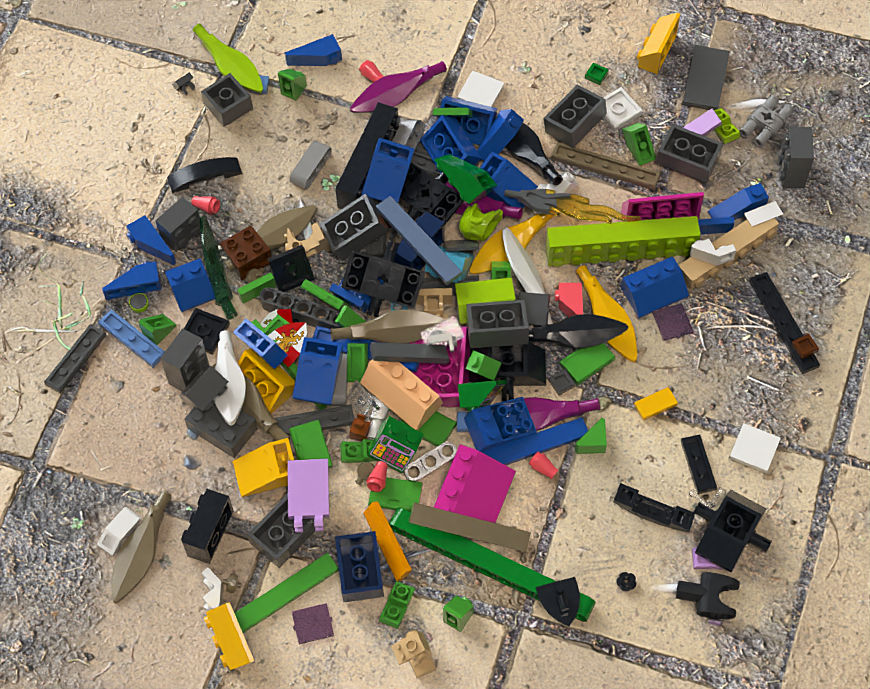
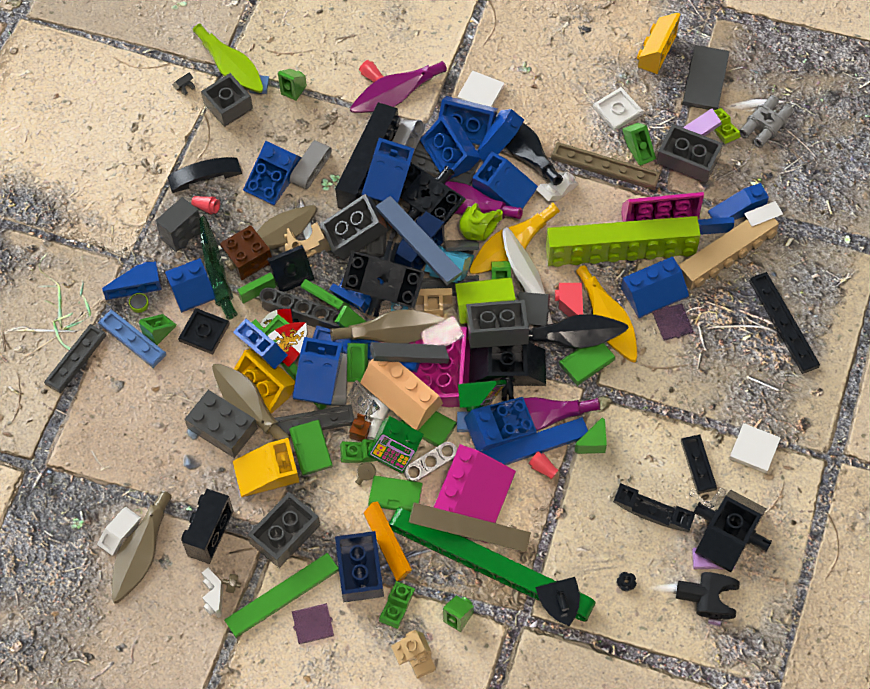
blue slope [126,215,176,265] -> none
dark grey brick [160,328,209,391] -> none
dark grey slope [179,366,229,411] -> none
yellow slope [203,602,254,670] -> none
white animal [213,331,246,426] -> none
dark tan piece [246,268,265,283] -> none
blue slope [284,34,342,66] -> none
lavender tile [288,459,330,533] -> none
coral cone [366,461,388,492] -> none
bracket [428,330,457,353] -> none
bright green tile [433,108,472,118] -> none
green slope [434,154,498,204] -> none
bright green slope [466,351,501,381] -> none
clear yellow piece [505,189,641,224] -> none
dark grey brick [543,84,607,148] -> none
dark grey tile [548,369,575,396] -> none
green tile [585,63,609,85] -> none
yellow tile [634,387,678,421] -> none
white slope [690,238,736,266] -> none
dark grey brick [778,127,814,188] -> none
reddish brown tile [791,334,819,360] -> none
none -> blue slope [243,141,302,205]

